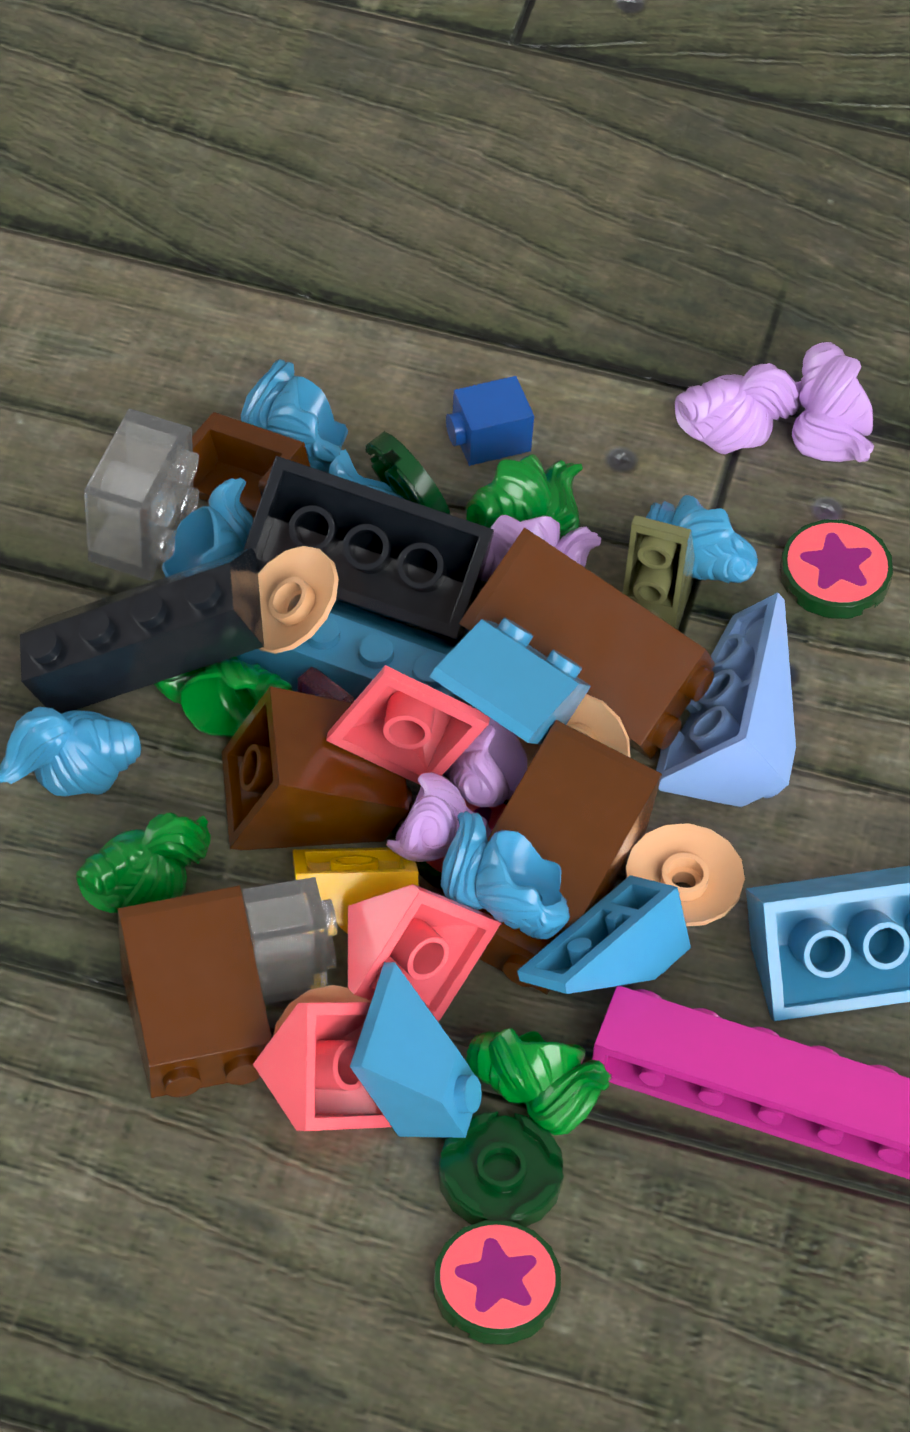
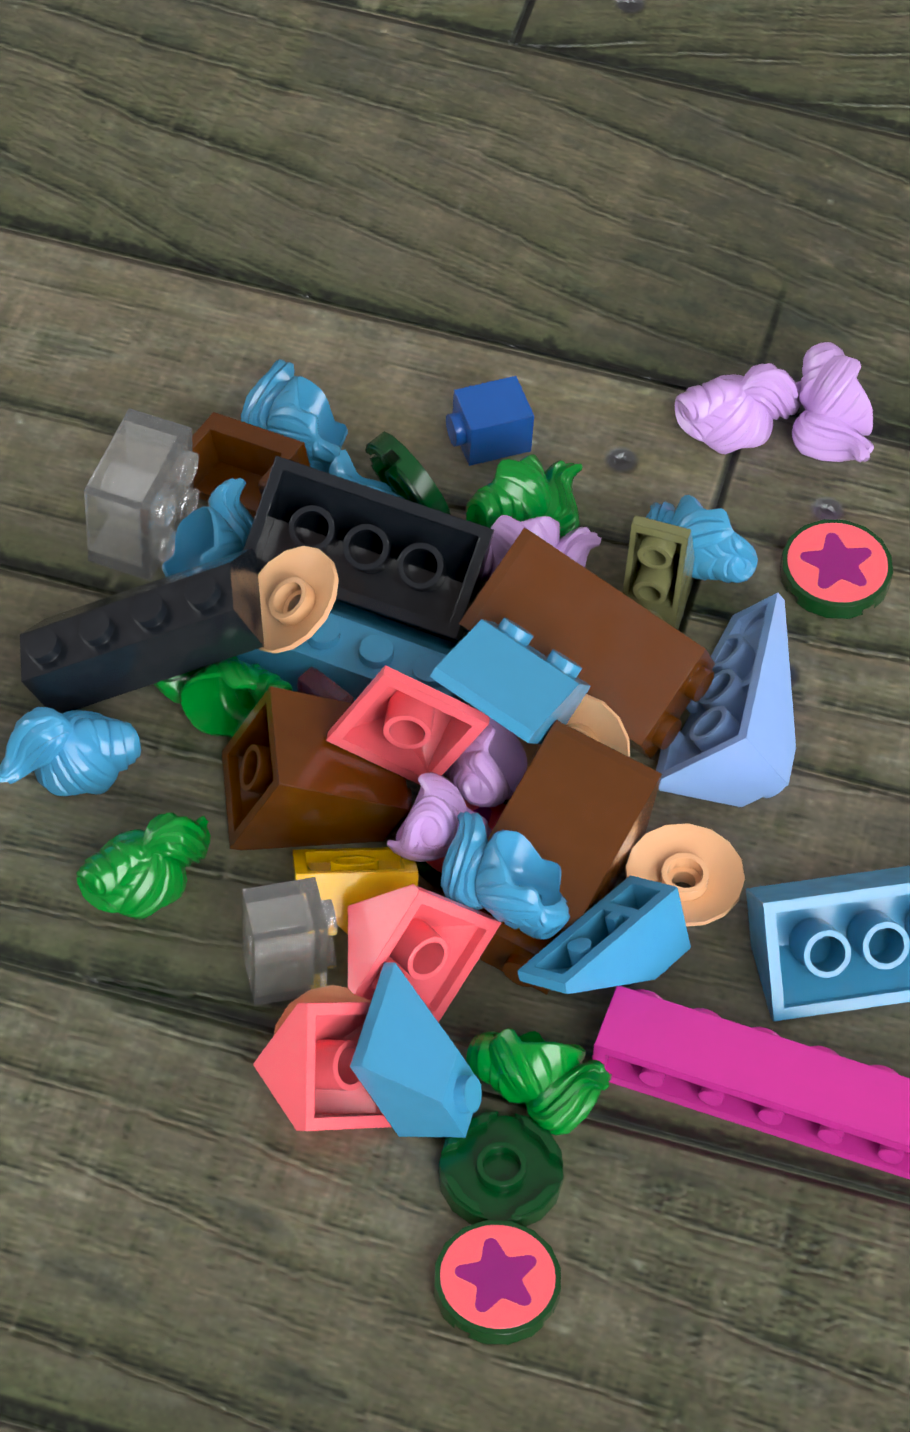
reddish brown slope [118,885,272,1098] -> none

